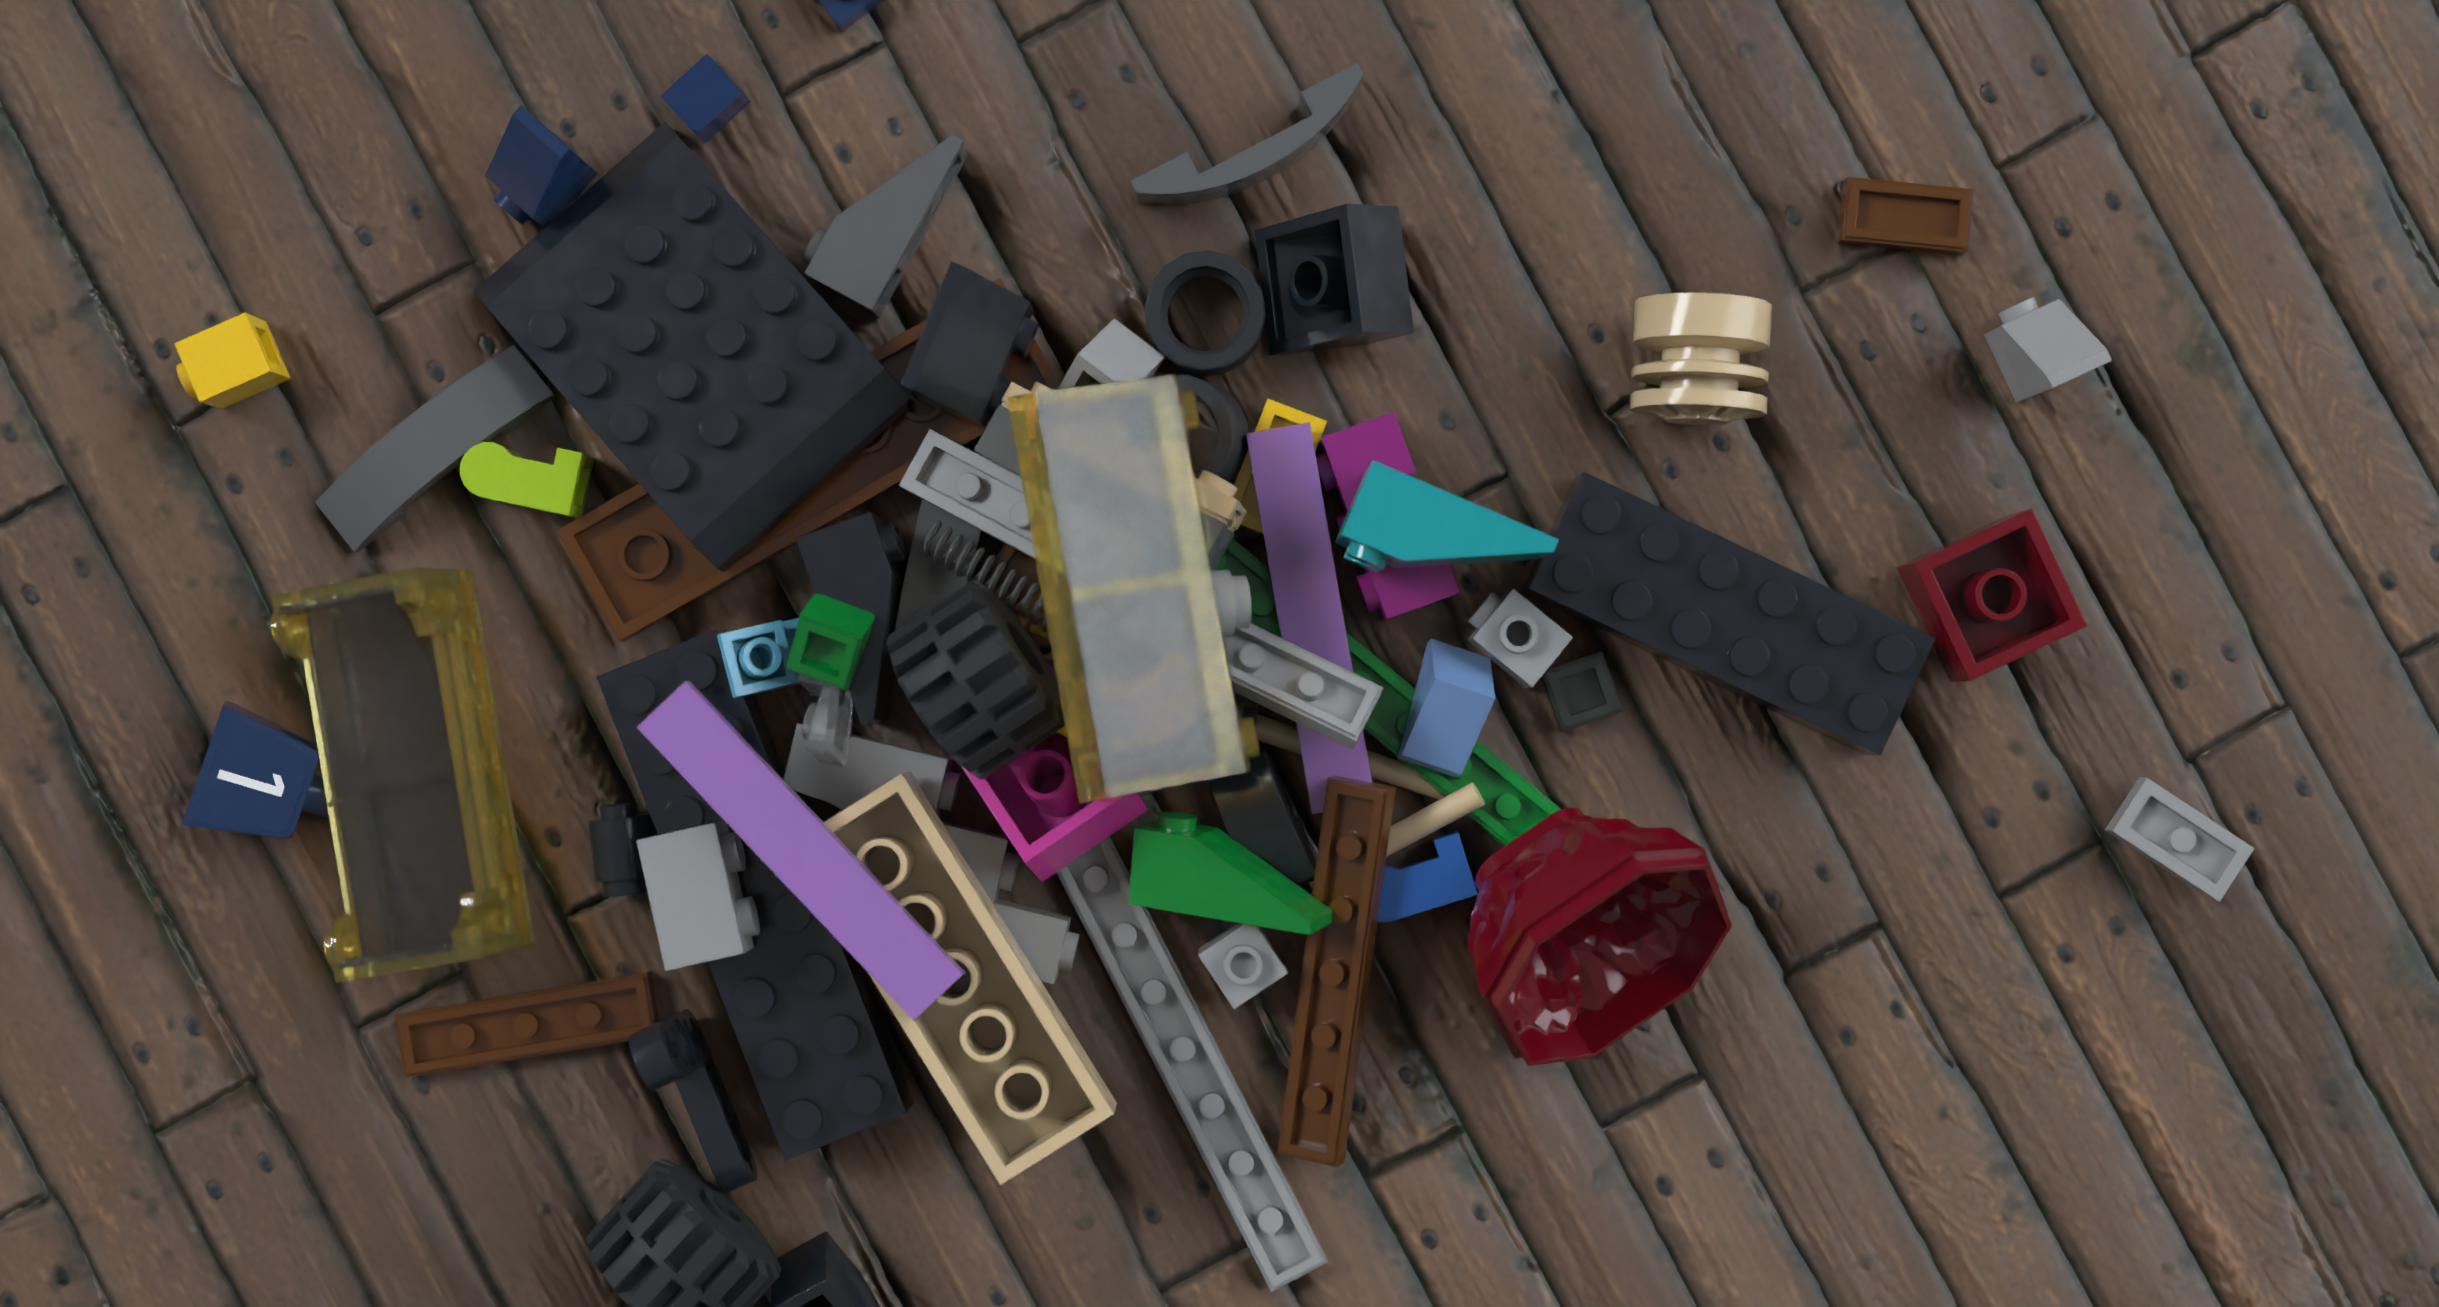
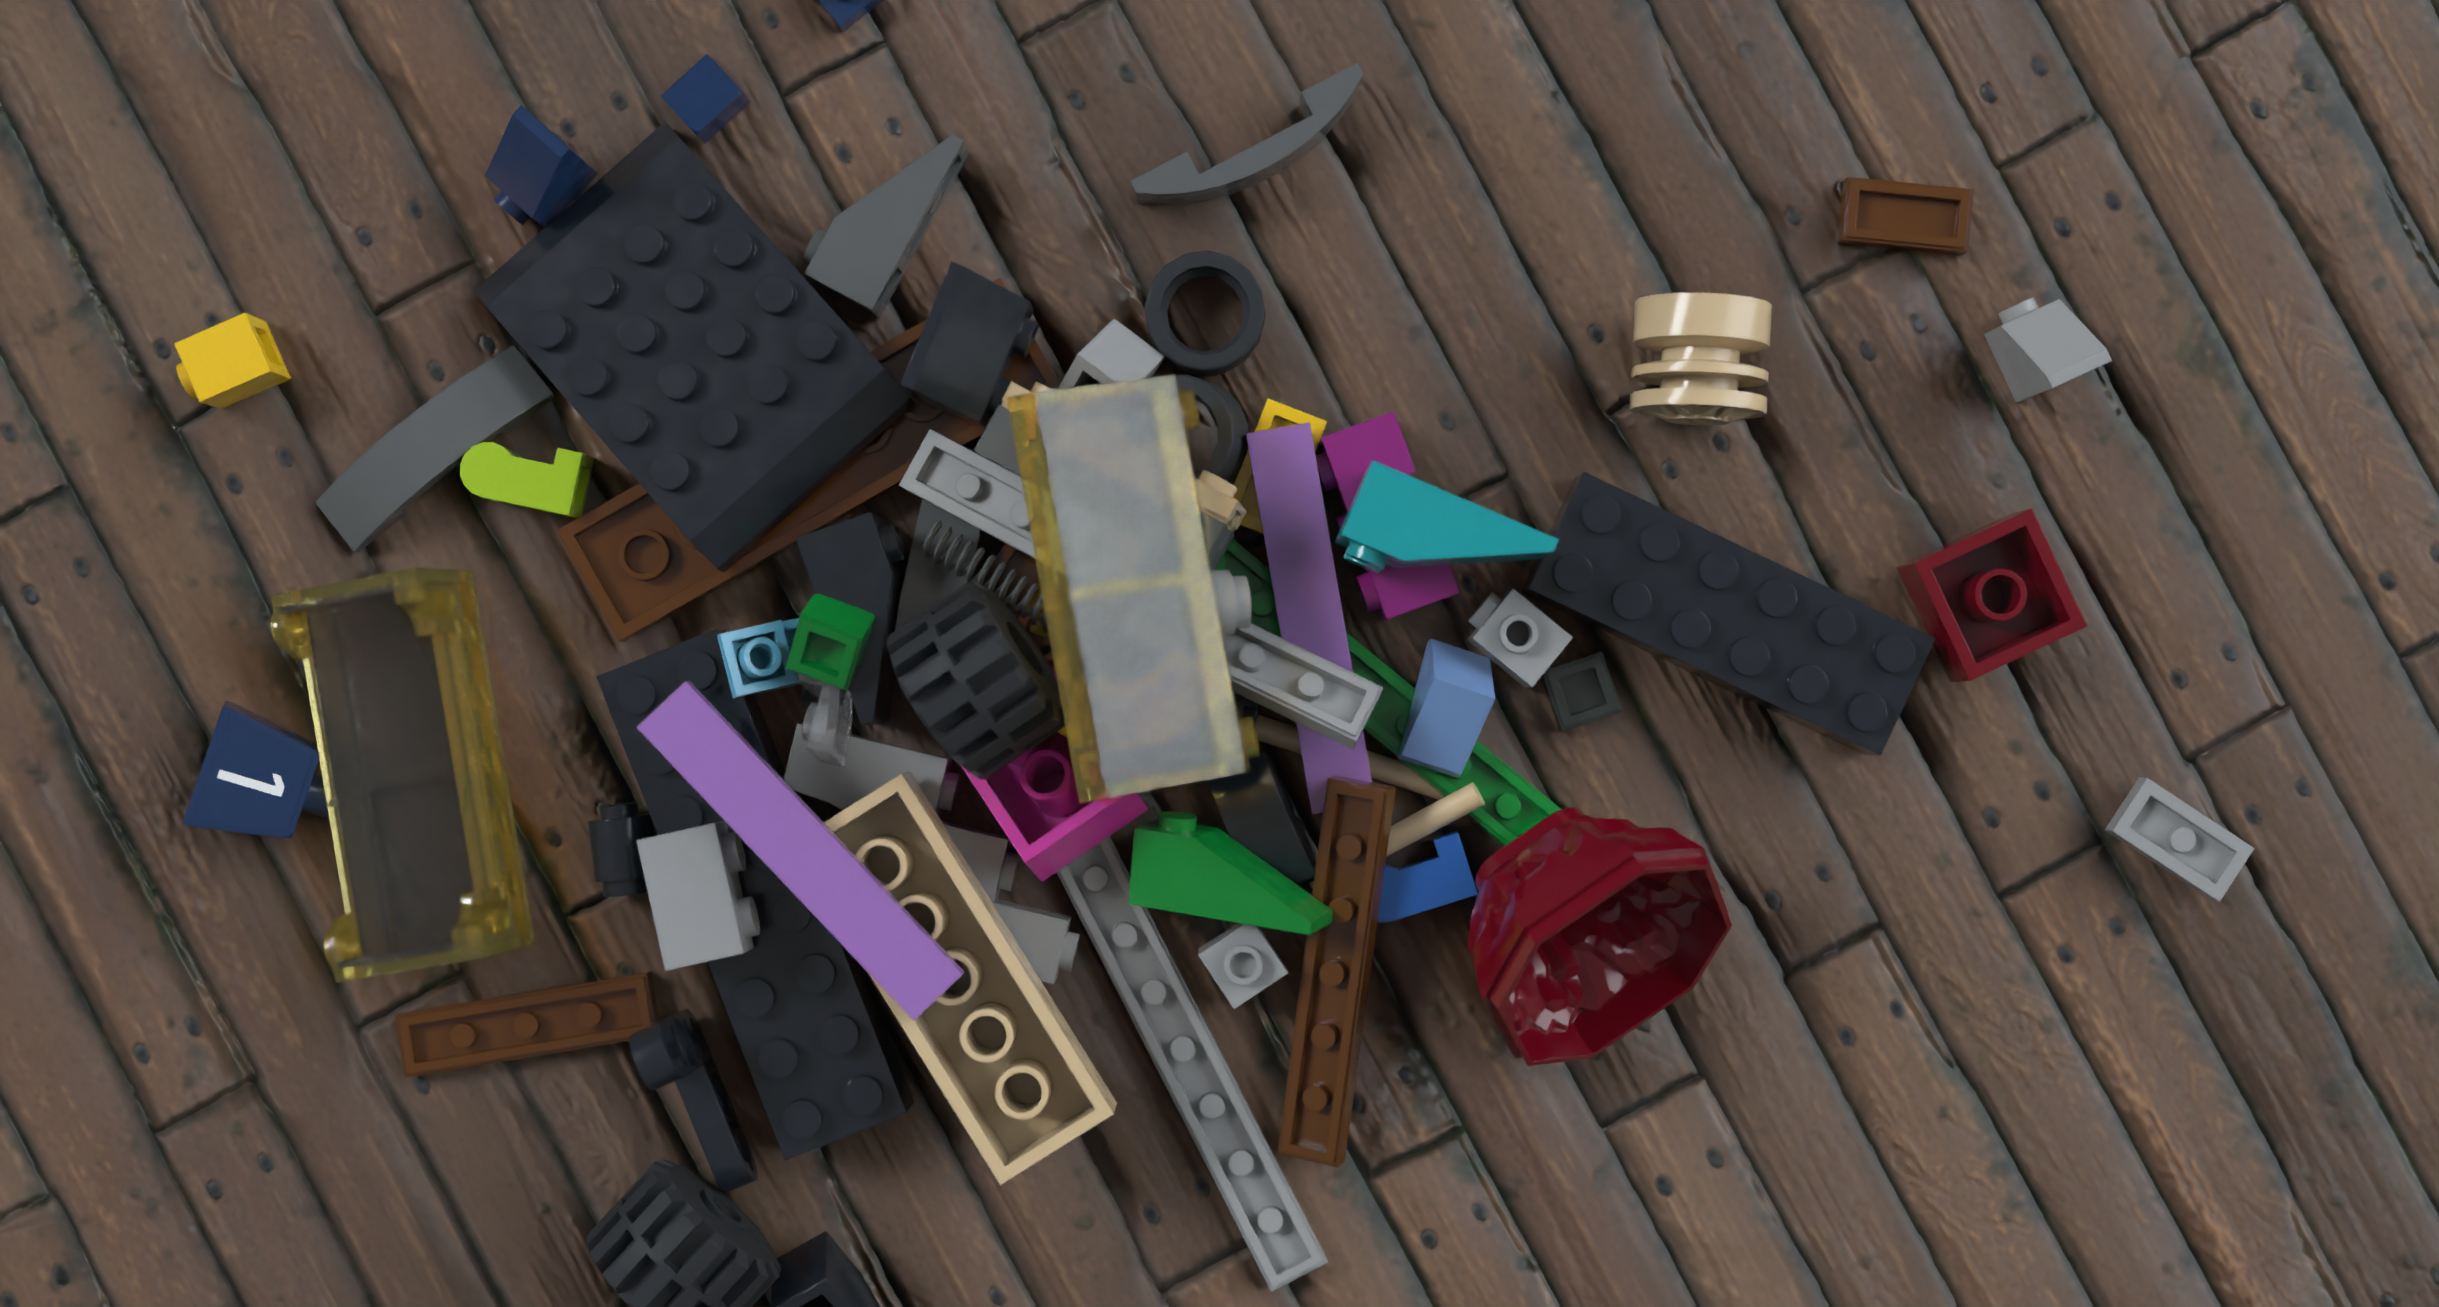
black slope [1254,203,1414,355] -> none

